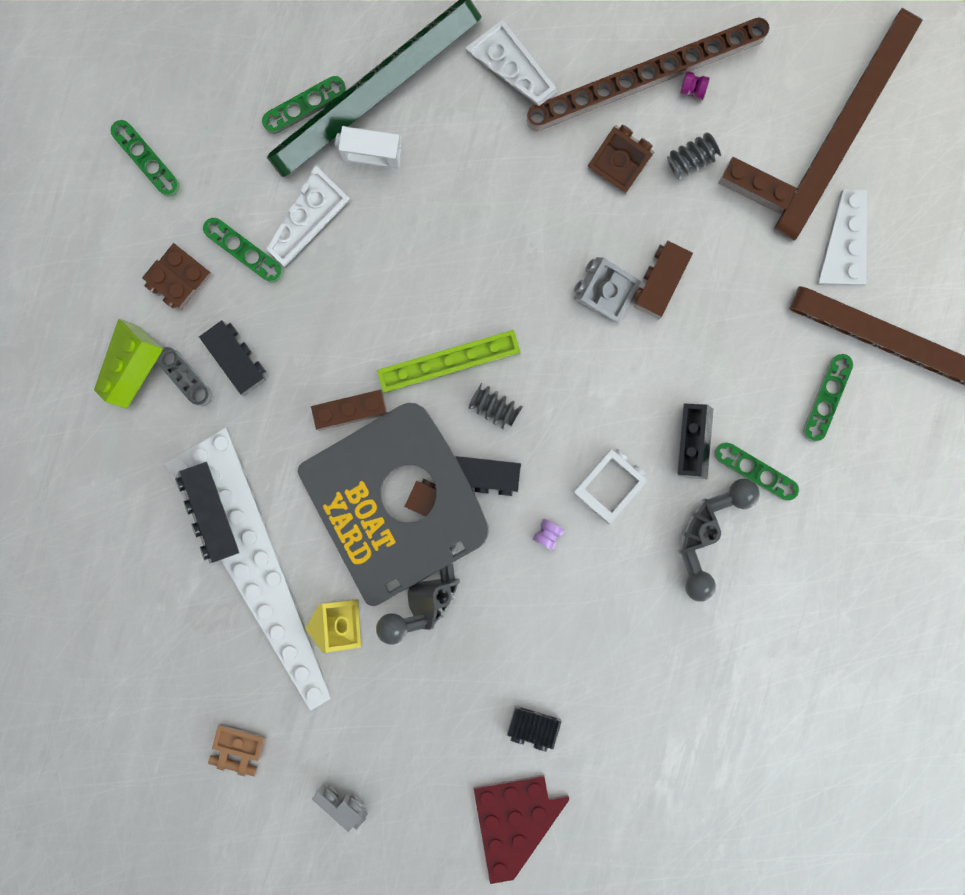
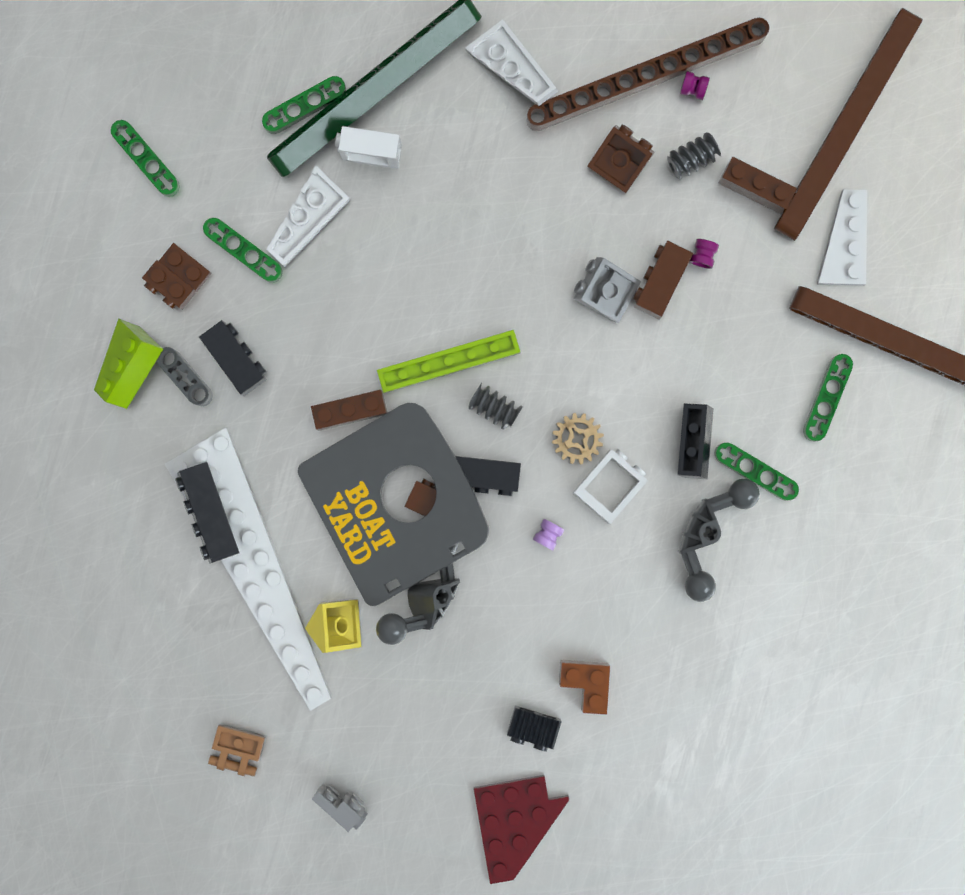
none -> tan gear [552,413,604,465]
none -> dark orange brick [559,660,610,715]
none -> magenta wheel [690,239,719,269]

